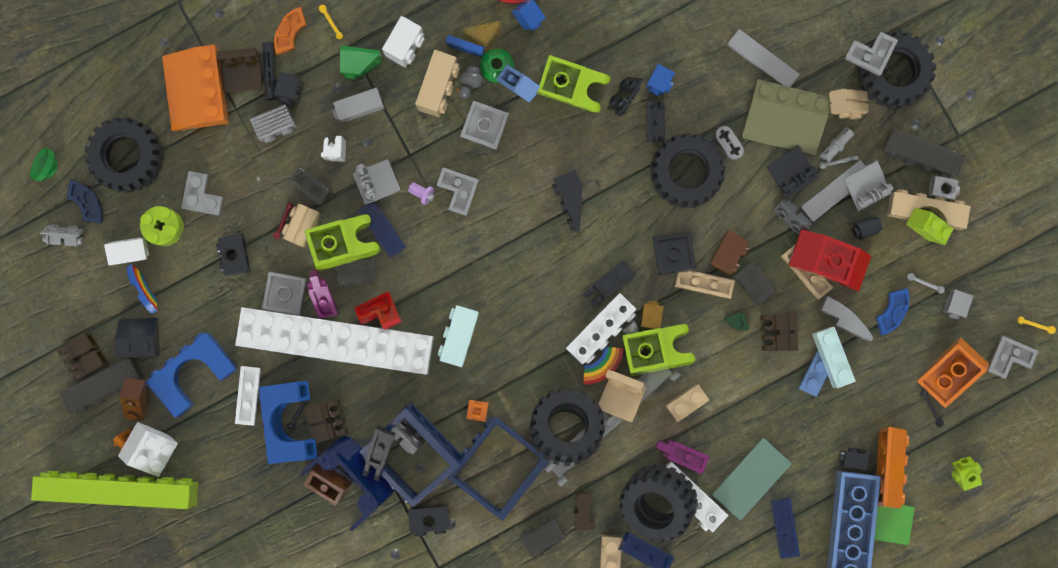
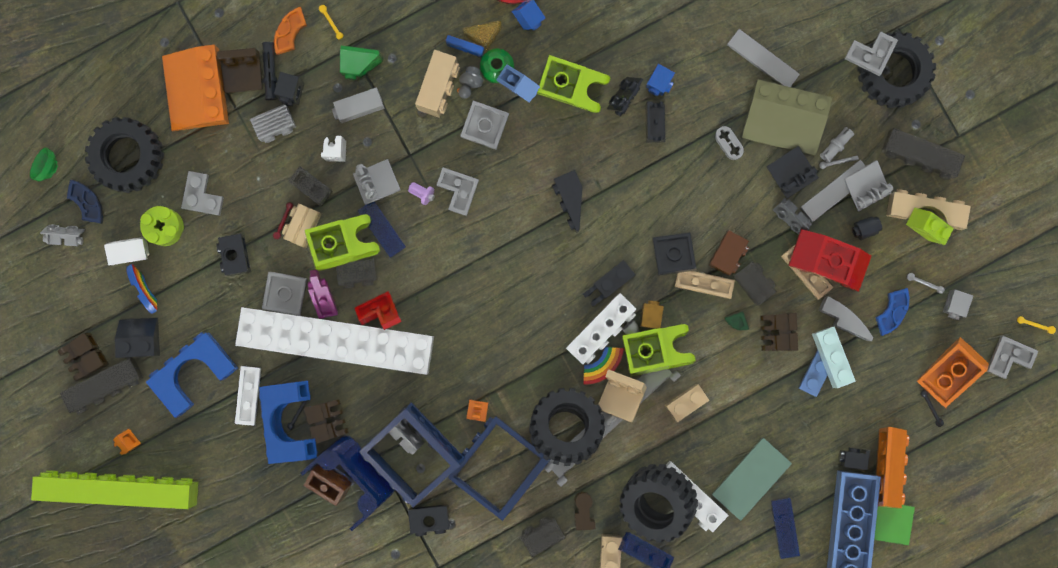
white brick [118,422,178,477] -> none
reddish brown brick [119,378,150,421] -> none
black hinge [363,426,396,481] -> none
white brick [382,16,425,68] -> none
light aqua brick [438,305,479,367] -> none
black tyre [650,133,725,208] -> none
magenta hinge [655,440,710,474] -> none
tan brick [829,89,869,119] -> none
light grey brick [927,176,960,201] -> none
lime brick [951,456,982,491] -> none

